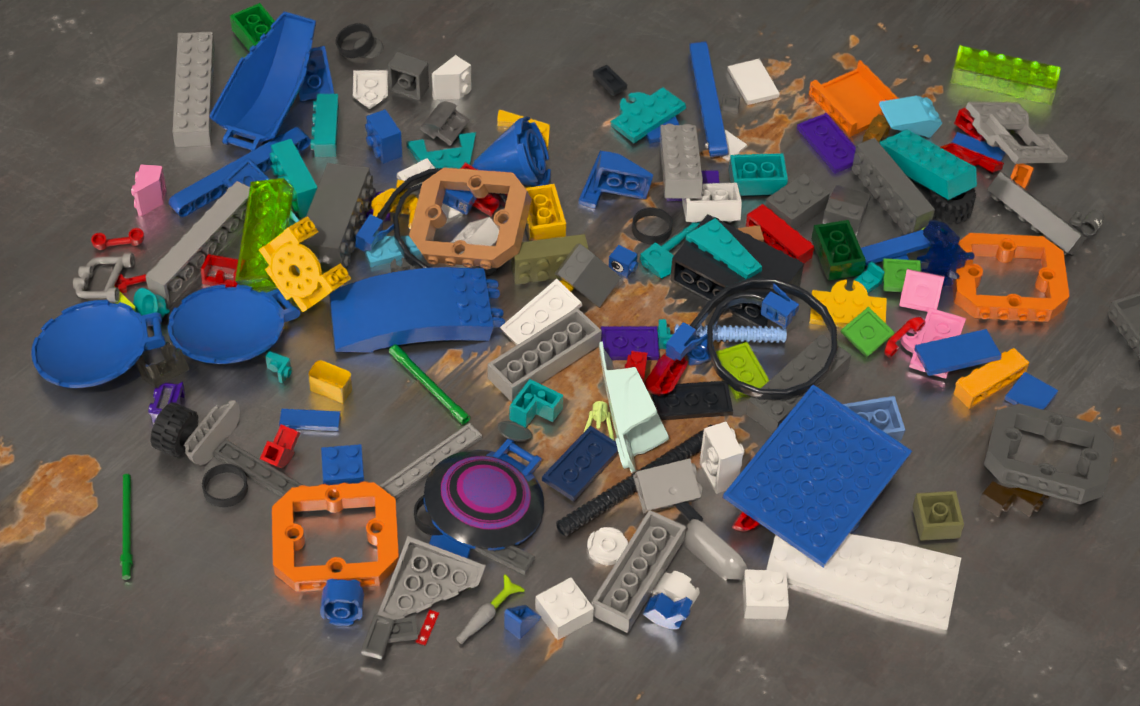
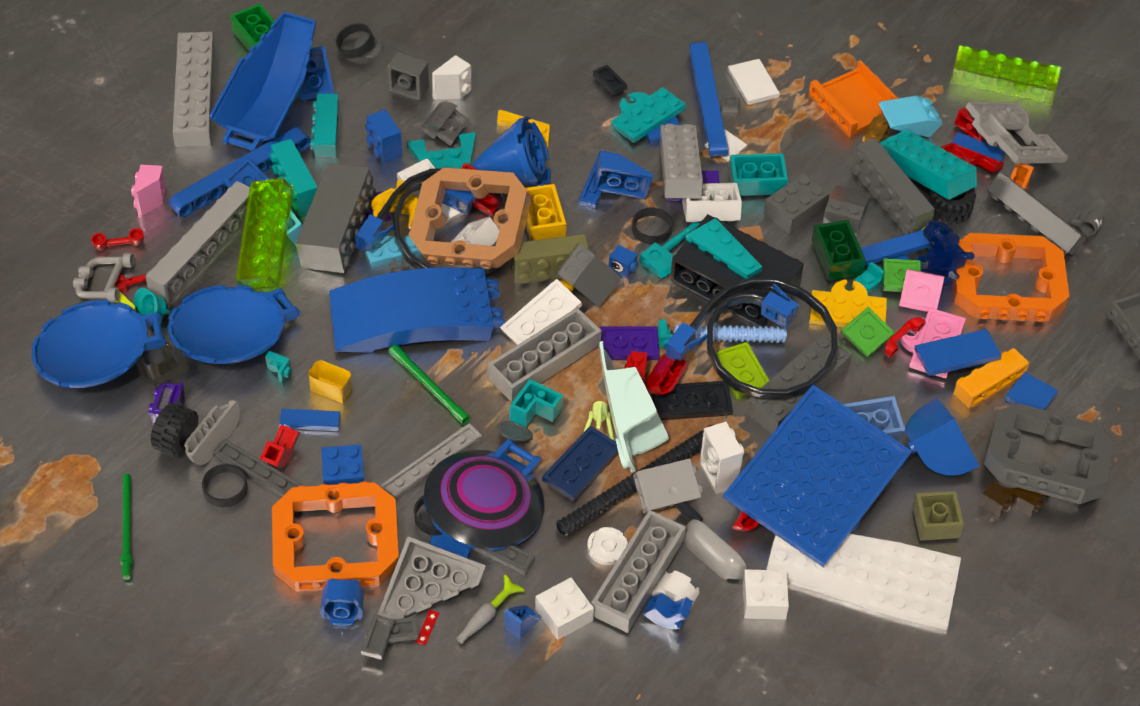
red window [201,254,245,287] -> none
yellow piece [259,216,352,312] -> none
white tile [353,70,388,109] -> none
blue hat [686,338,714,366] -> none
red brick [746,204,814,263] -> none
dark purple tile [797,113,856,174] -> none
none -> blue brick [905,398,979,475]

